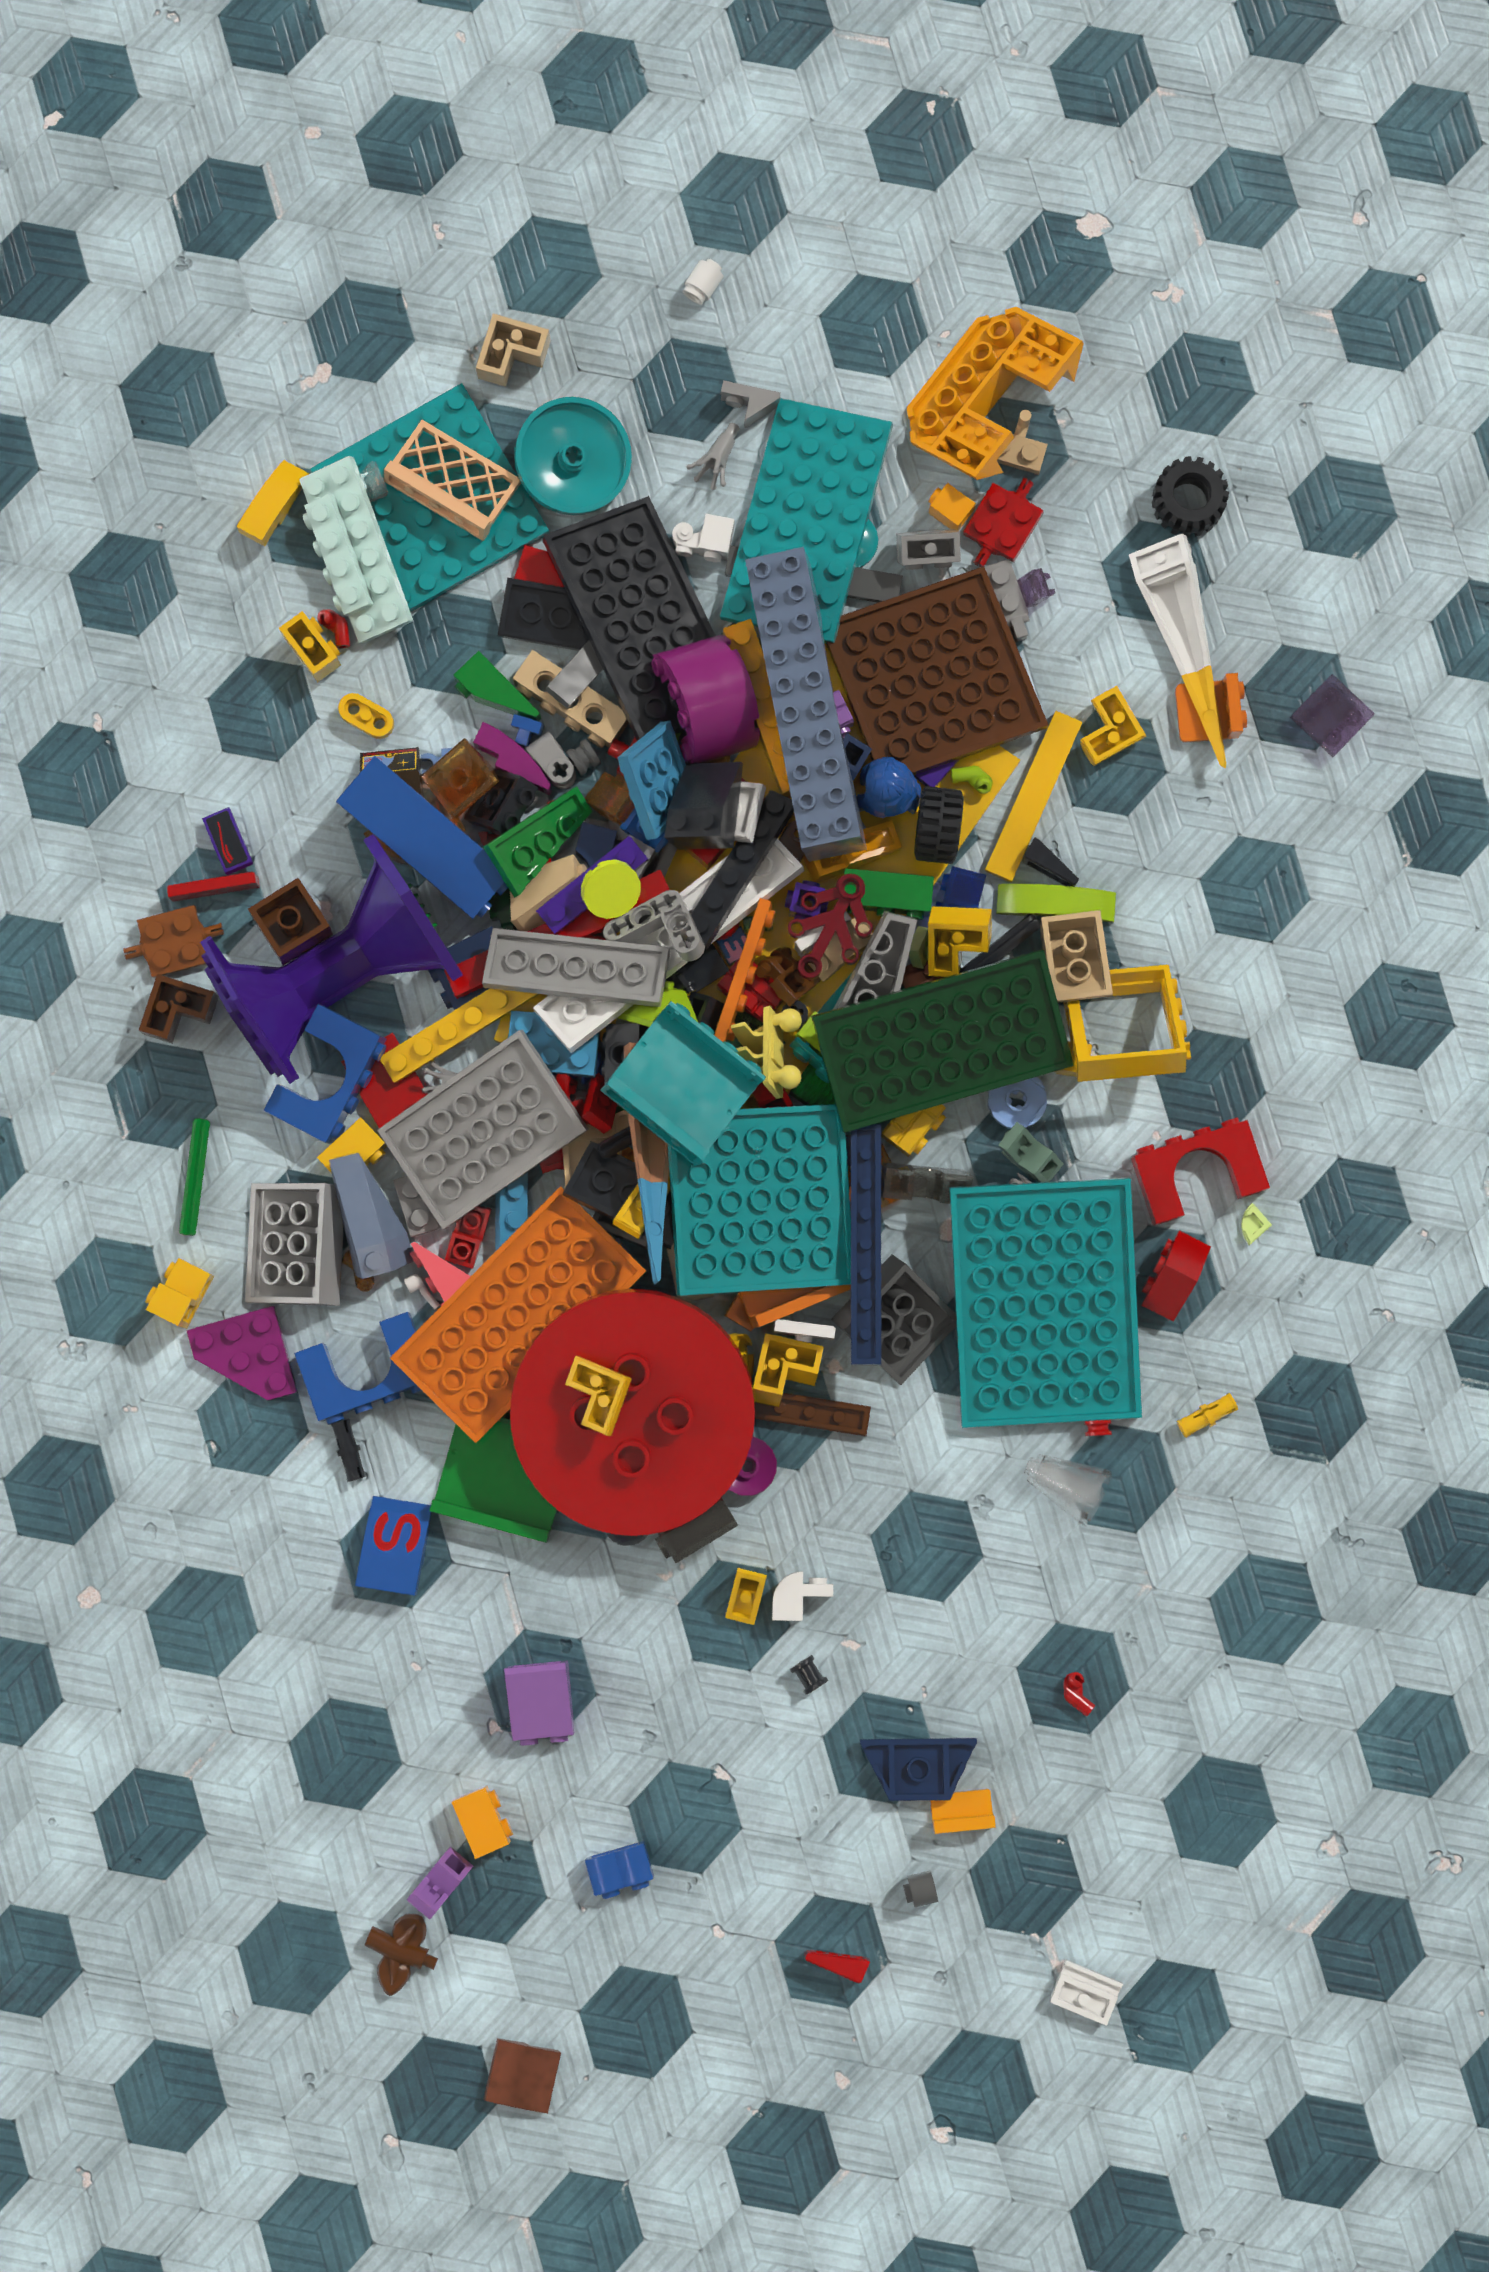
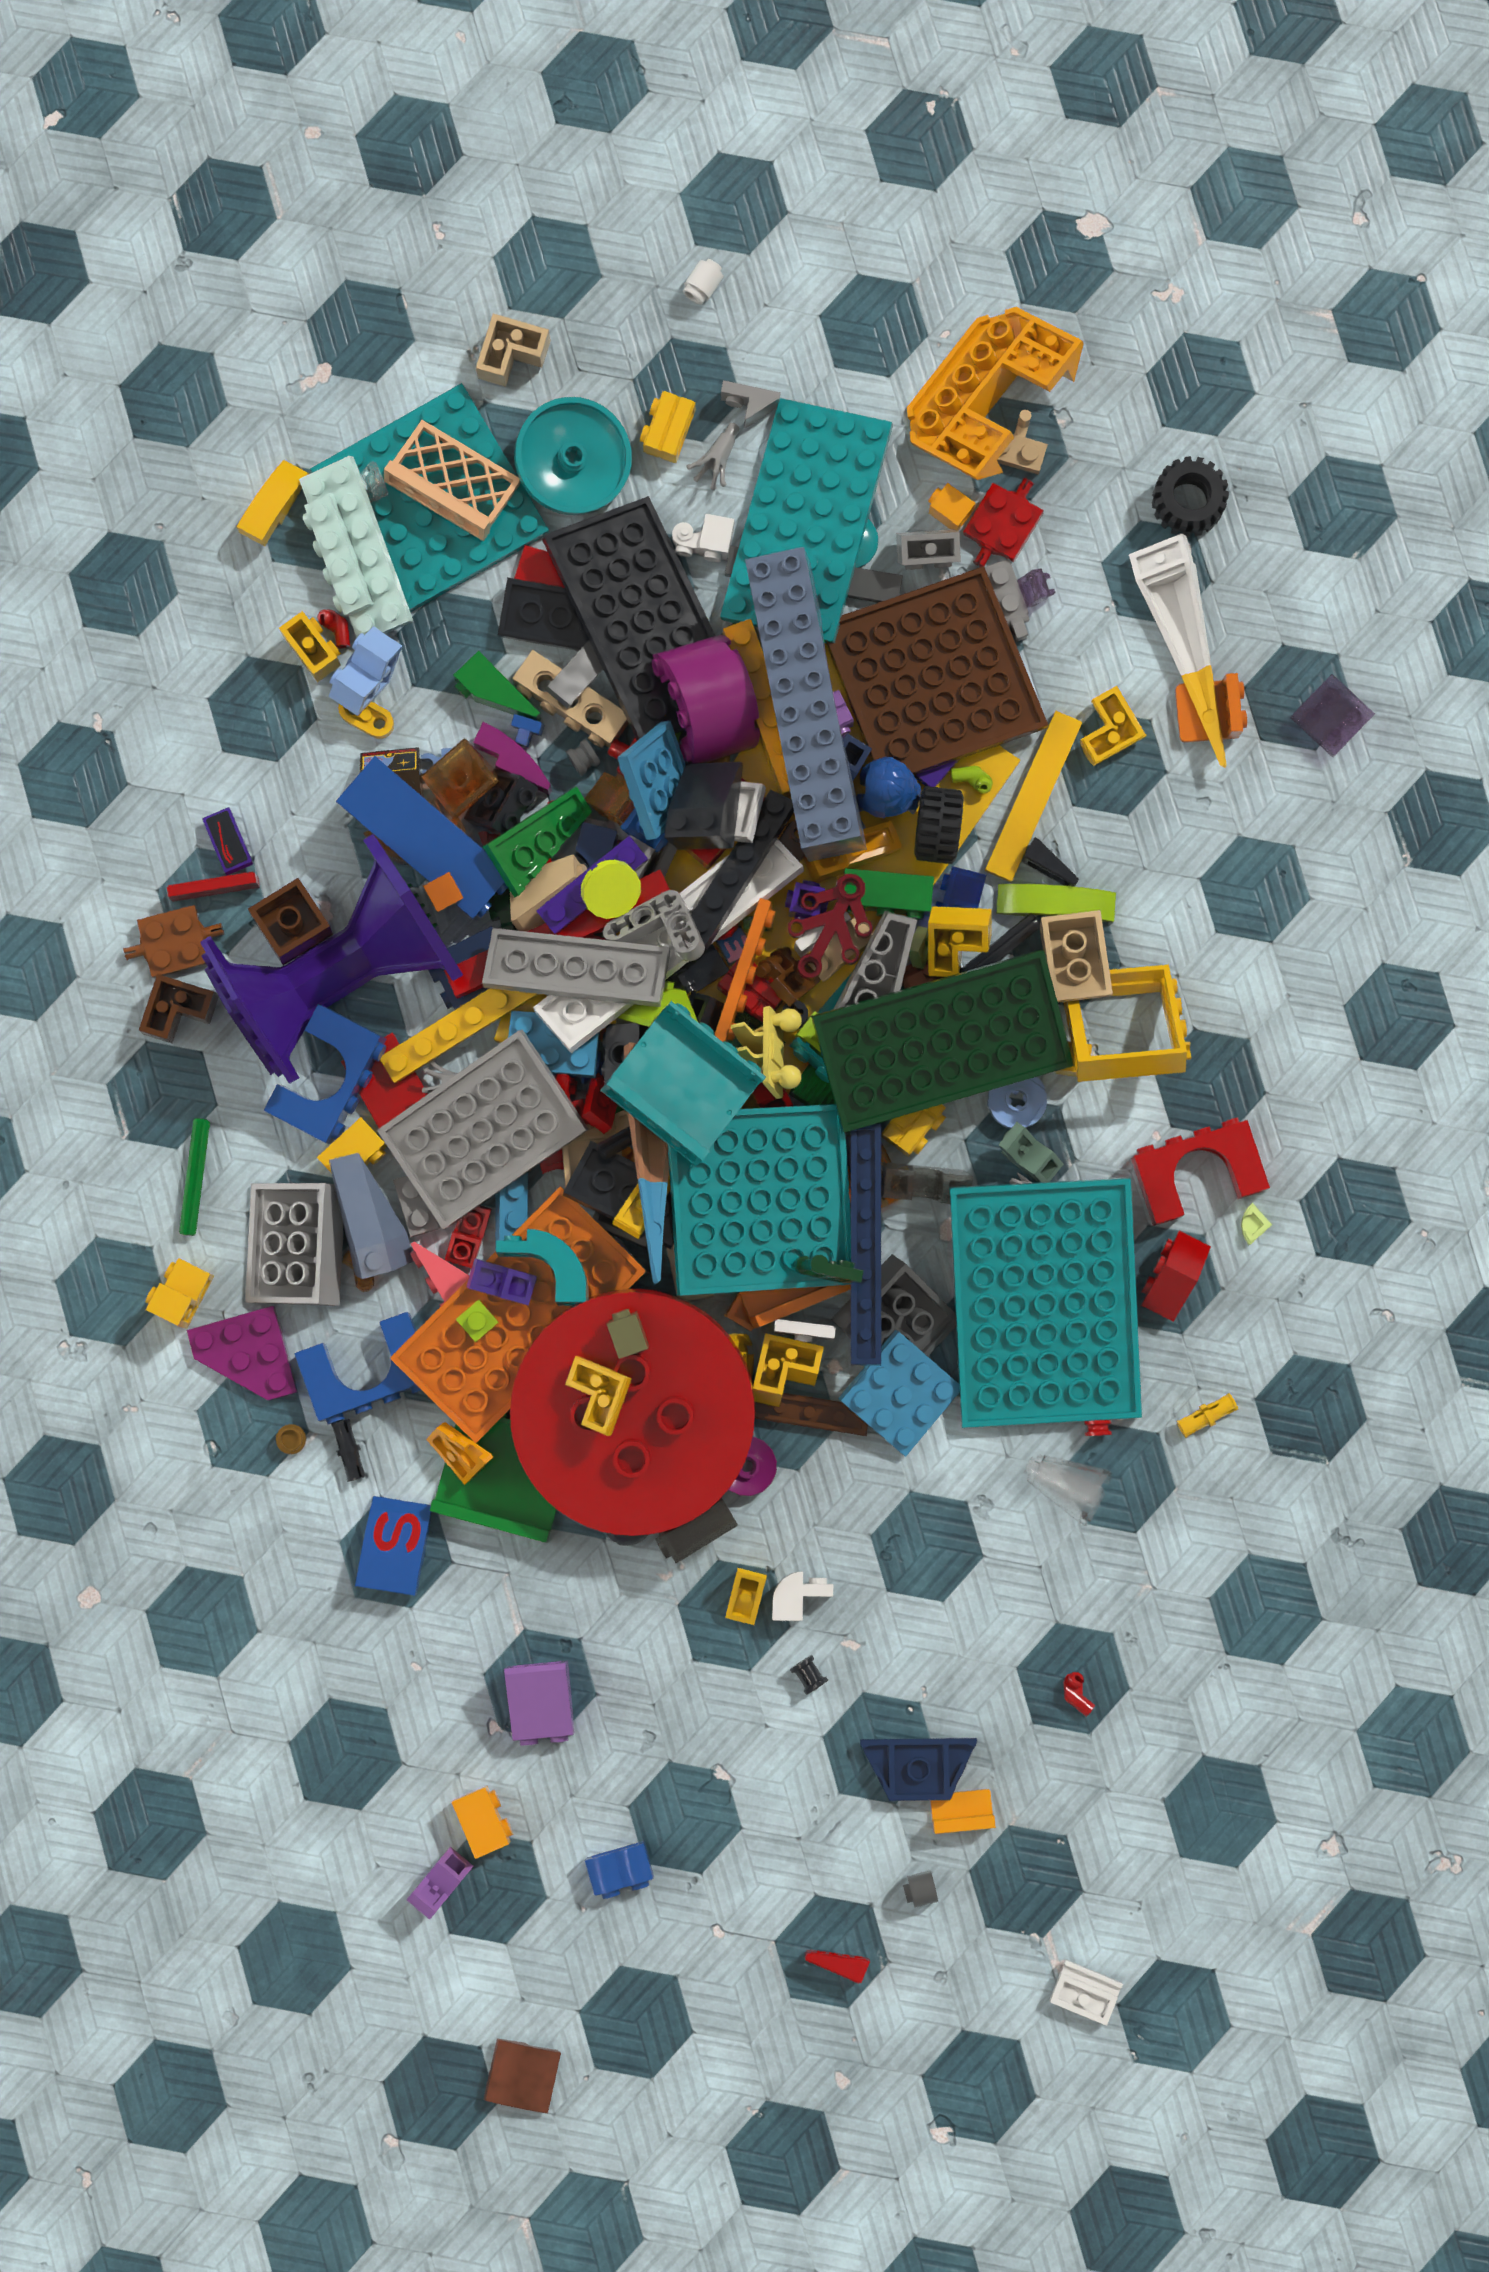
reddish brown plant [364,1914,438,1996] -> none
white hand [404,1274,440,1310] -> none
light grey piece [525,731,576,789] -> none
none -> pearl gold plate [276,1424,306,1454]
none -> light blue brick [329,626,402,716]
none -> orange tile [423,872,463,912]
none -> light orange wing [426,1422,493,1485]
none -> lime plate [456,1300,499,1342]
none -> dark purple slope [466,1258,537,1305]
none -> teal arch [496,1229,589,1306]
none -> olive brick [607,1309,649,1359]
none -> yellow brick [640,391,696,463]
none -> dark green plate [794,1255,864,1284]
none -> dark azure plate [838,1330,960,1457]

